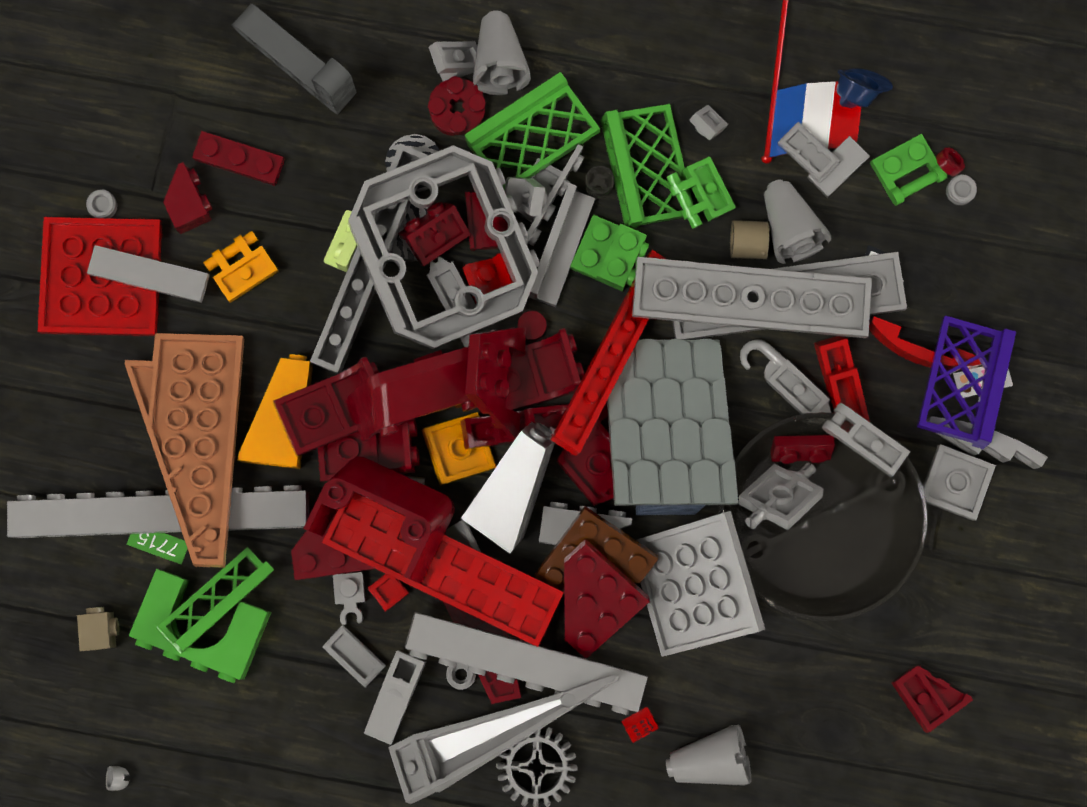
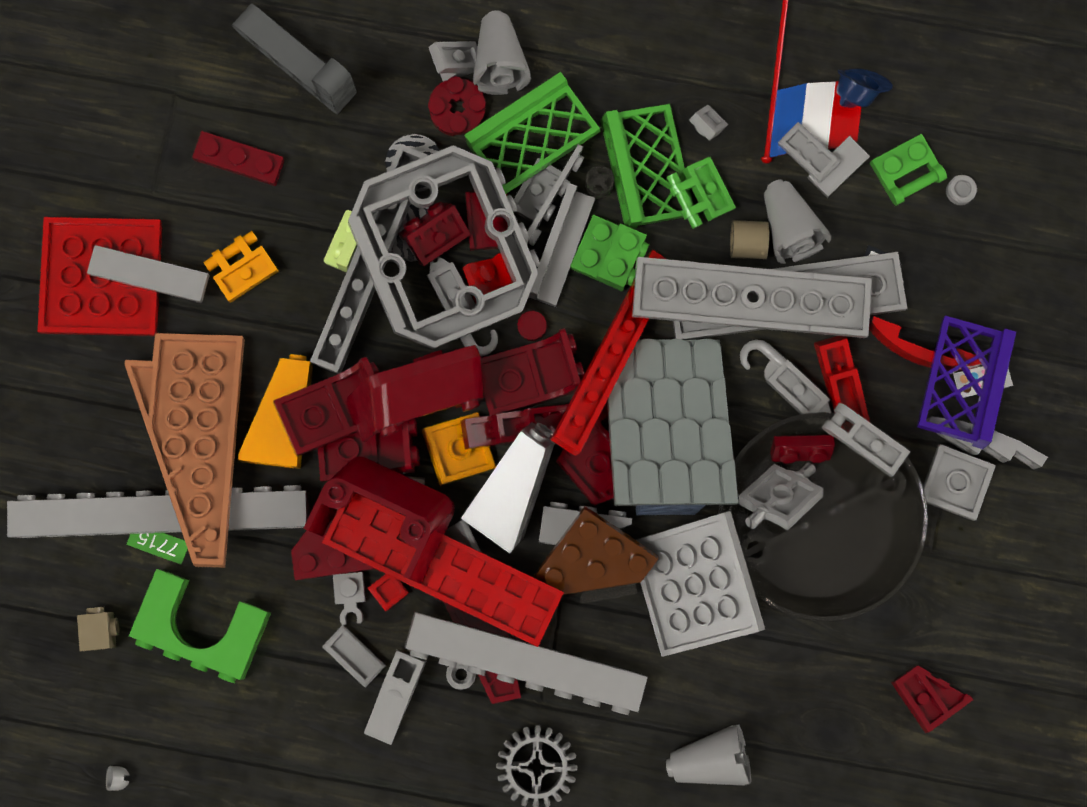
light grey tile [86,190,118,218] -> none
bright green fence [156,547,274,654] -> none
dark red slope [163,162,213,234] -> none
light grey plate [388,675,619,804] -> none
dark red wing [465,327,526,440] -> none
light grey bracket [505,177,547,216] -> none
dark red plate [564,539,650,659] -> none
red tile [621,707,659,743] -> none
dark red tile [936,147,965,177] -> none

